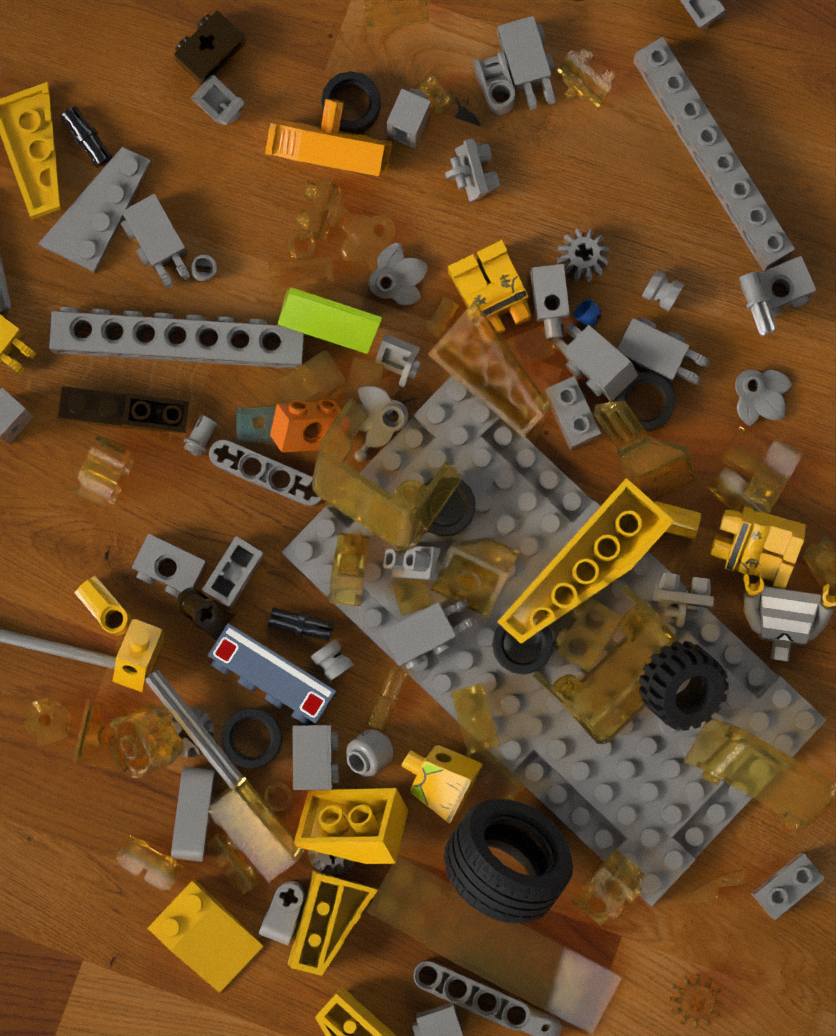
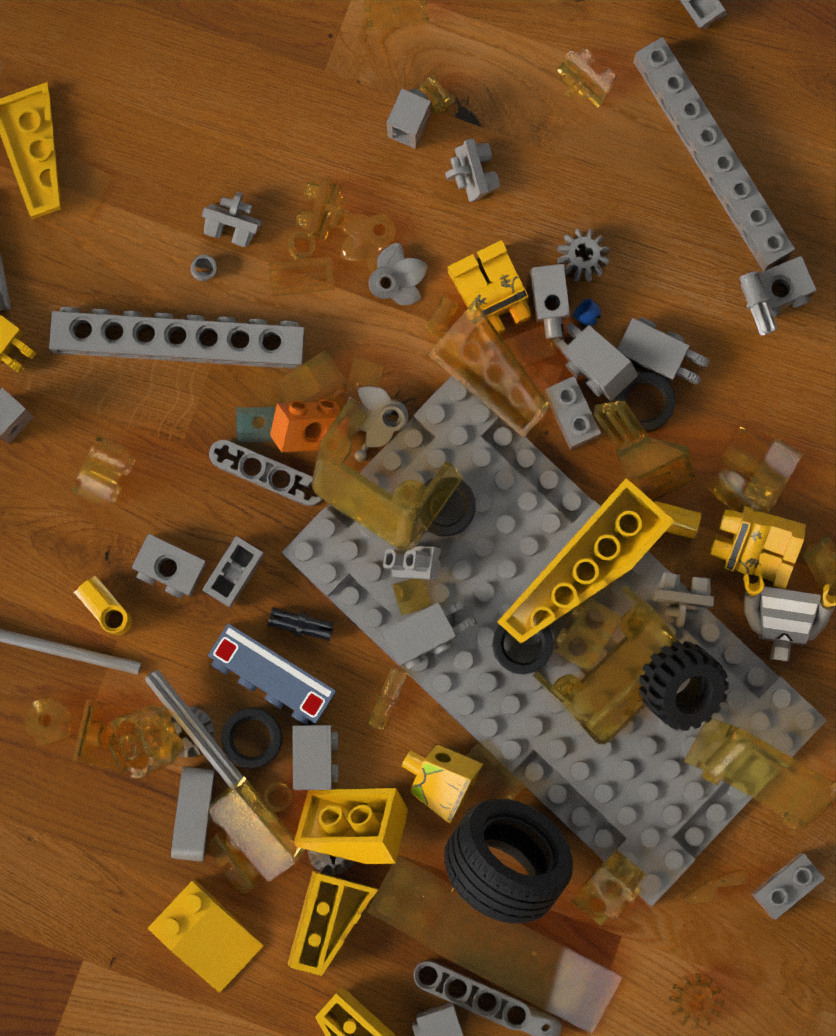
light grey wing [38,147,151,273] -> none
dark brown slope [57,386,189,433] -> none
black pin [60,106,113,168] -> none
yellow torso [113,619,164,693] -> none
clear yellow hinge [115,836,184,892] -> none
light grey hinge [121,194,190,289] -> none
dark brown brick [174,10,246,85] -> none
dark brown piece [176,587,235,641] -> none
light grey pin [183,415,218,457] -> none
light grey bracket [191,75,245,125] -> none
light grey piece [259,881,305,946] -> none
light orange piece [265,99,392,176] -> none
lime slope [277,287,382,354] -> none
light grey wheel [311,639,354,683] -> none
black tyre [321,71,381,133] -> none
clear yellow slope [329,533,370,607] -> none
light grey head [346,729,394,777] -> none
light grey bracket [374,334,421,387] -> none
clear yellow slope [431,538,520,618] -> none
clear yellow hinge [451,683,500,754] -> none
light grey piece [472,50,515,115] -> none
light grey hinge [497,16,556,110] -> none
light grey wheel [642,269,684,312] -> none
light grey plate [735,369,792,426] -> none
none -> light grey hips [202,191,263,247]

